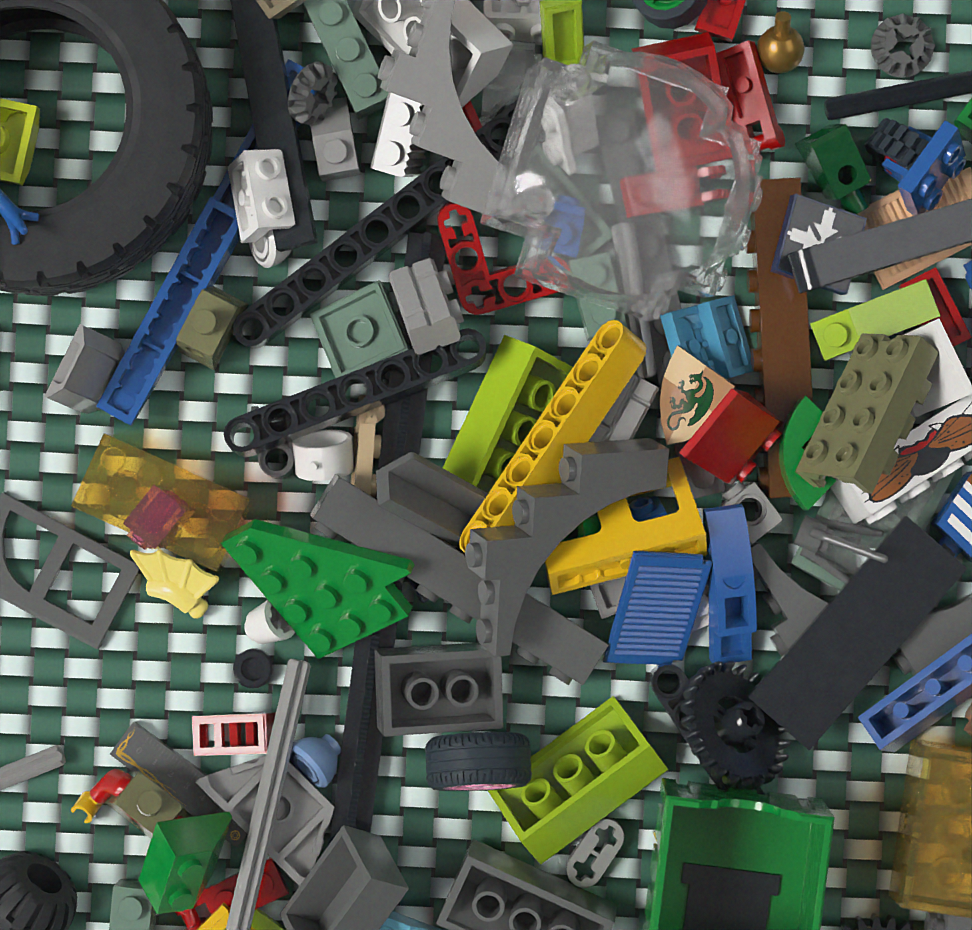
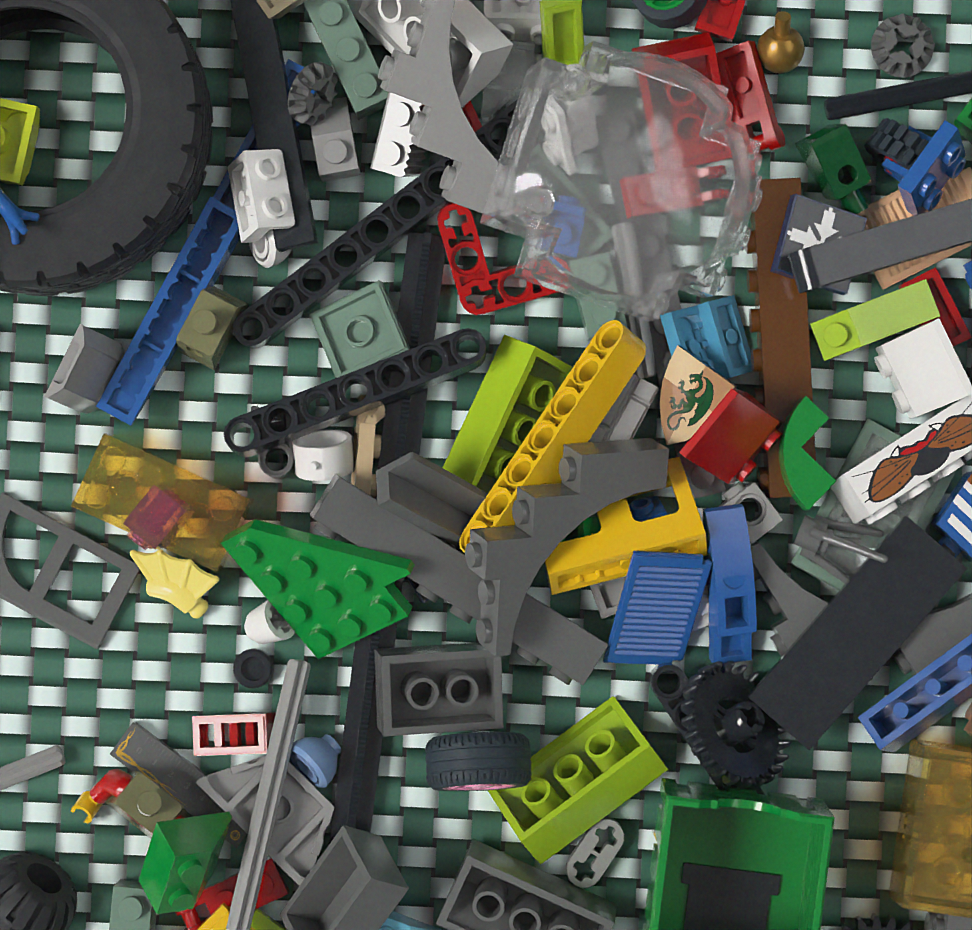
light grey brick [388,258,464,355] -> none
olive piece [795,333,939,494] -> none

